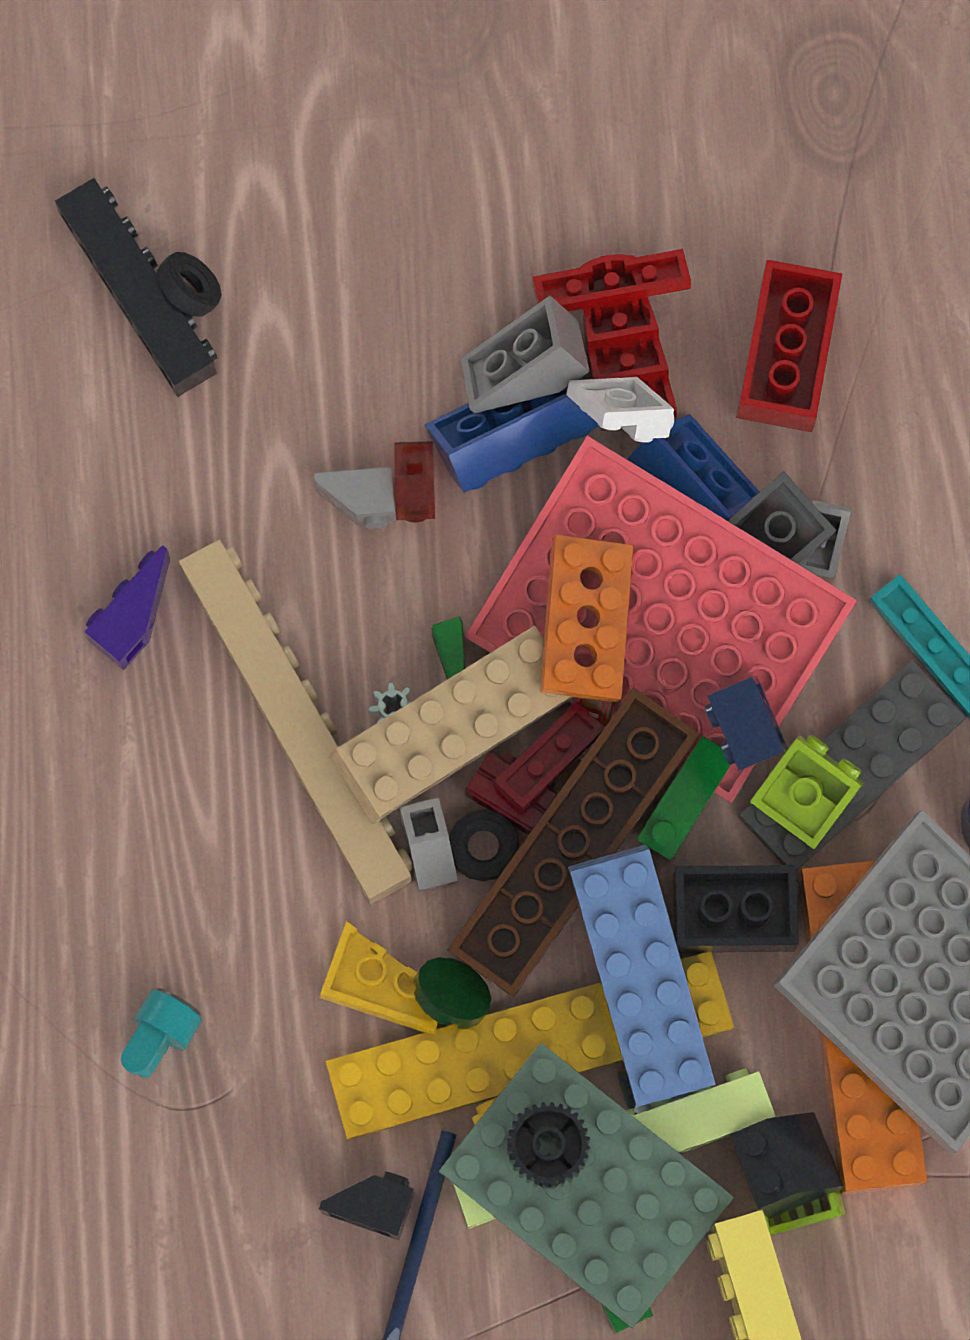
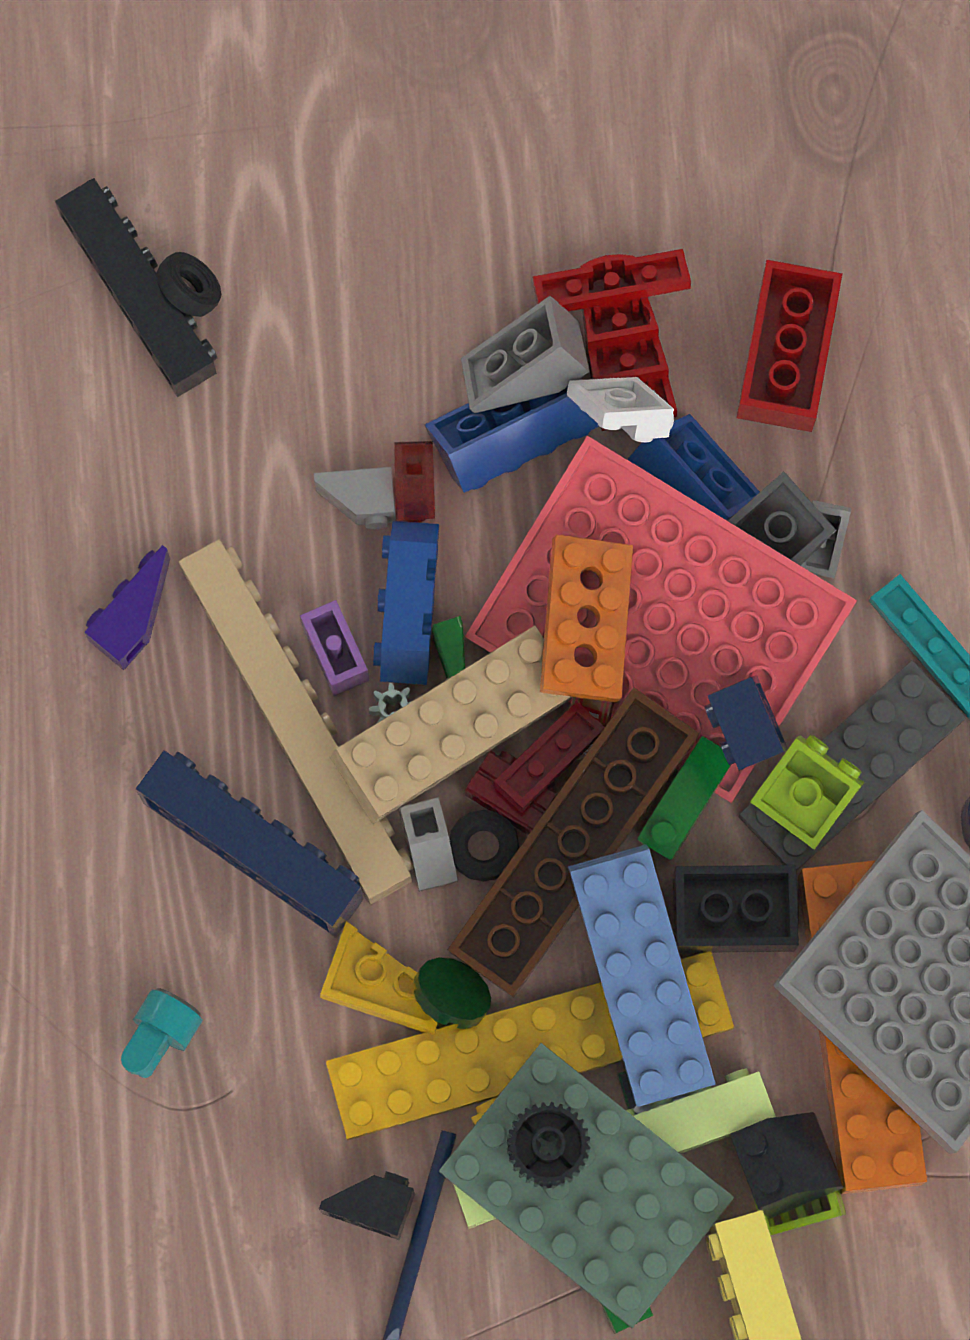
none -> dark blue brick [136,750,363,938]
none -> medium lavender brick [300,600,369,696]
none -> blue brick [373,521,439,685]

